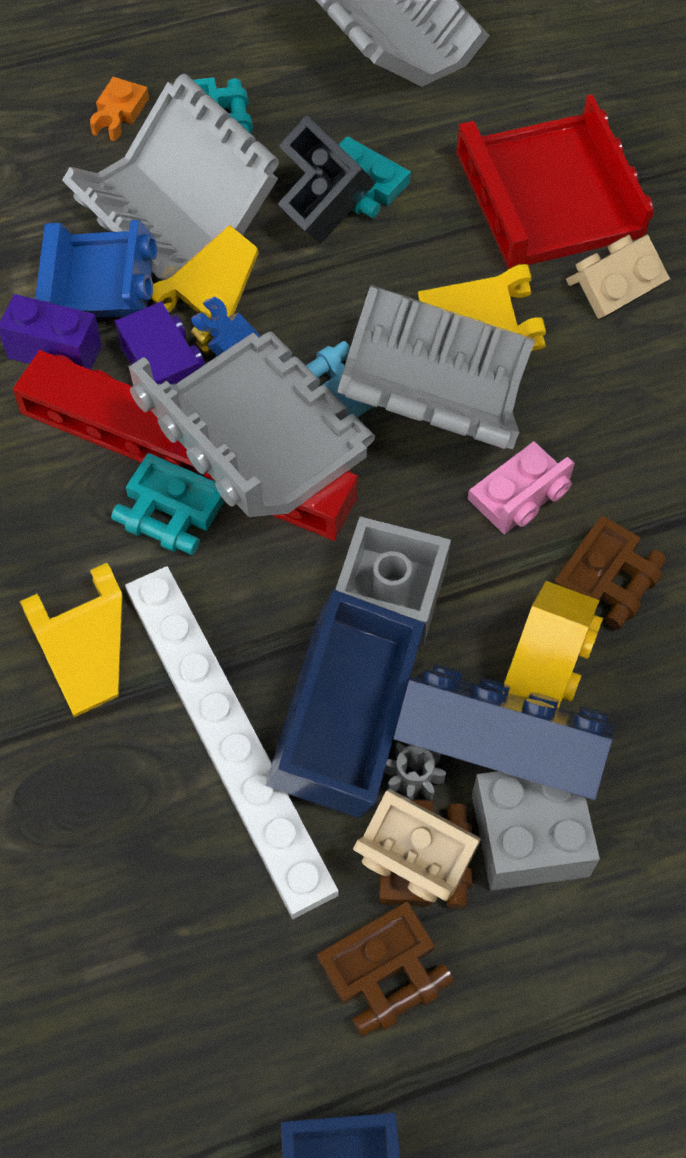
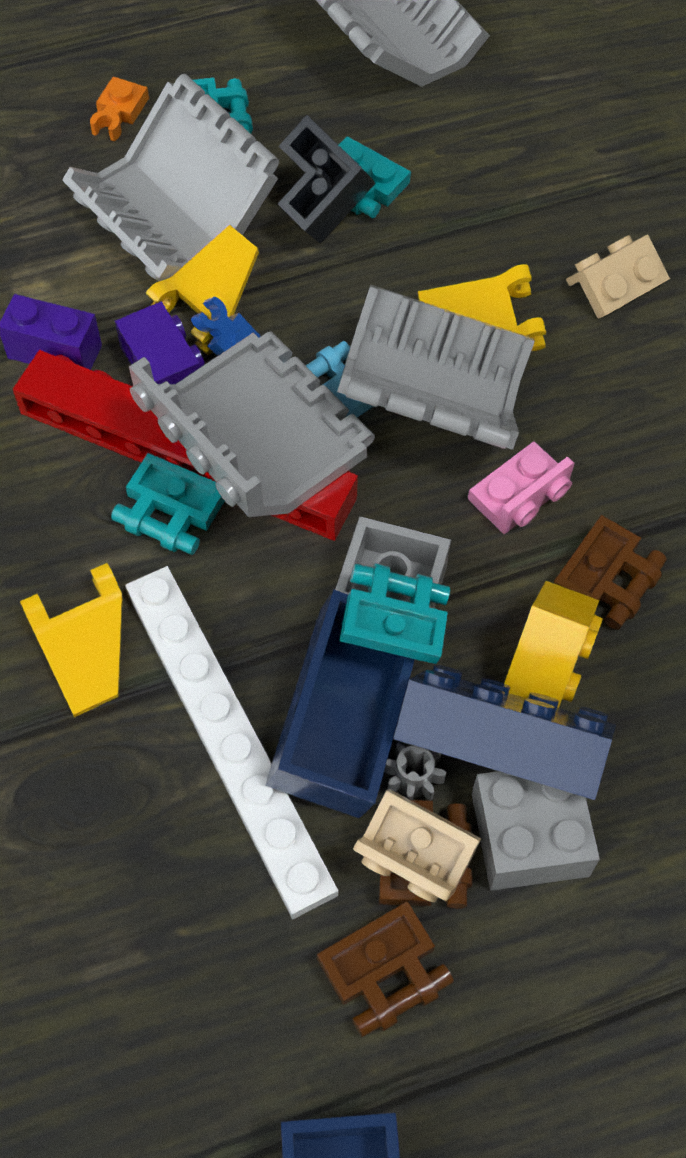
blue panel [35,219,158,318] -> none
red panel [456,95,654,269] -> none
none -> teal plate [340,563,450,664]

